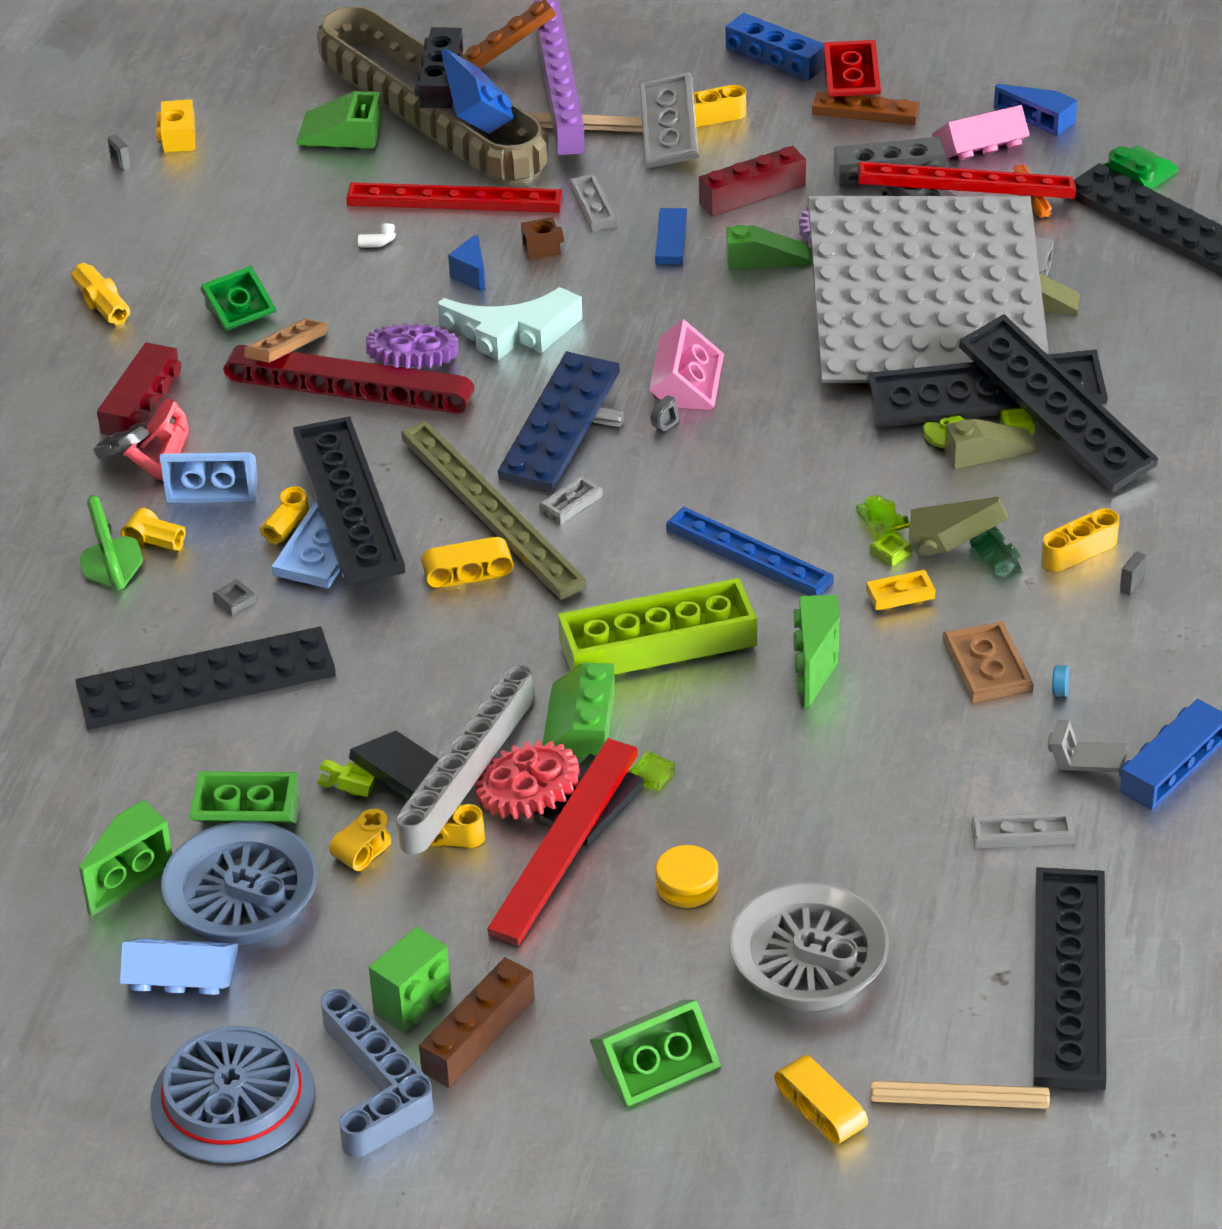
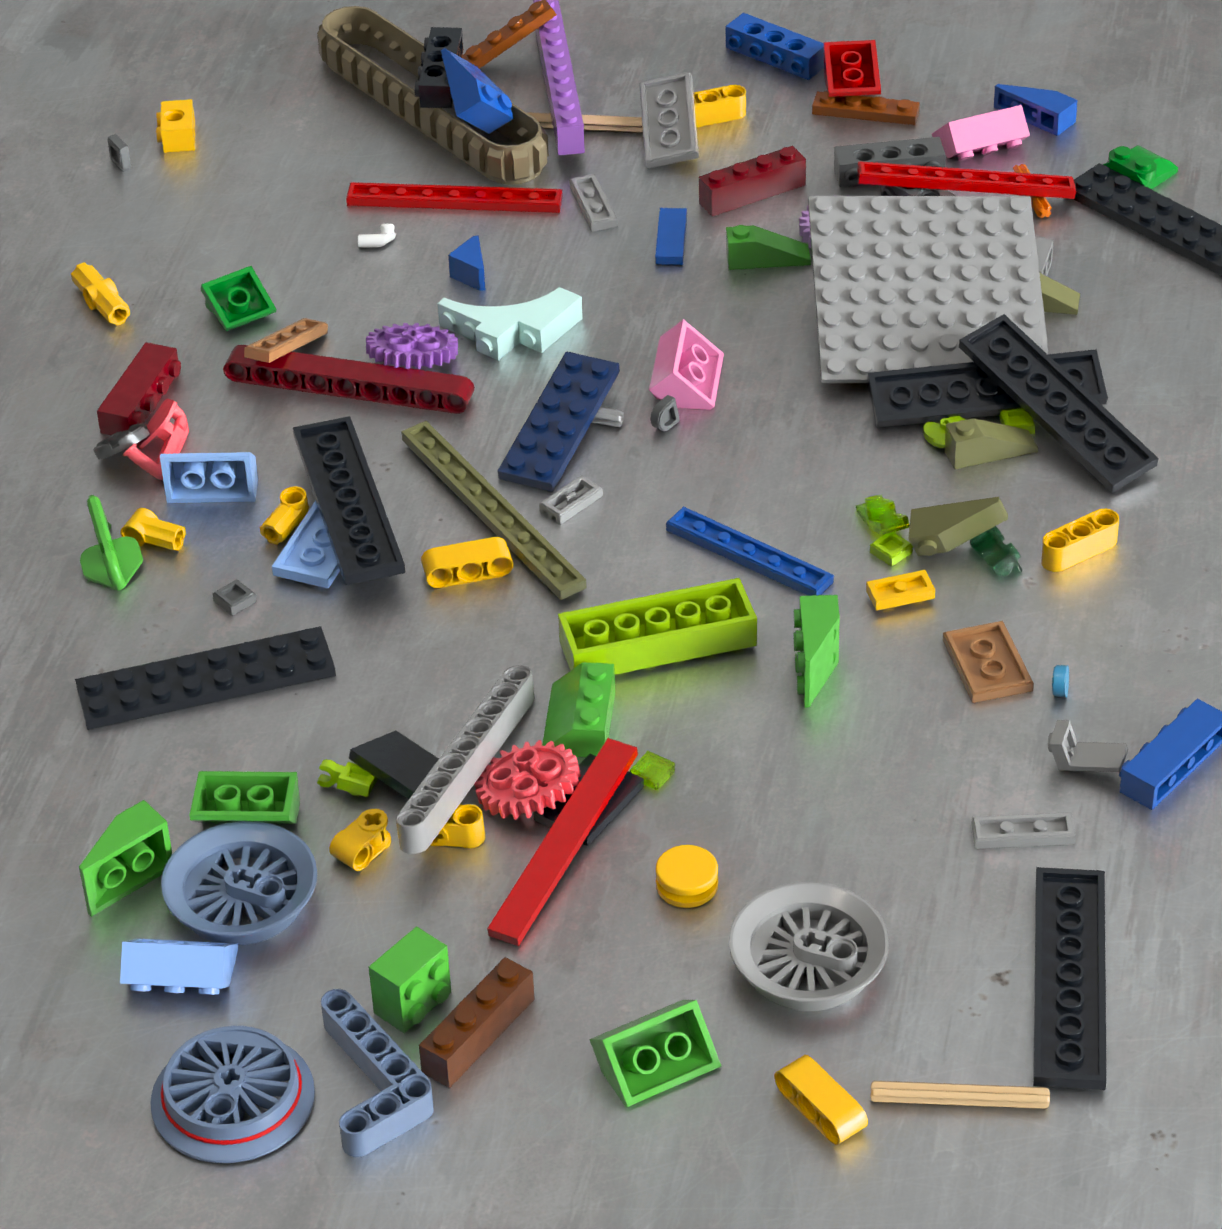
bright green slope [296,91,383,149] -> none
reddish brown brick [521,217,564,260] -> none
dark grey tile [1120,551,1146,595] -> none

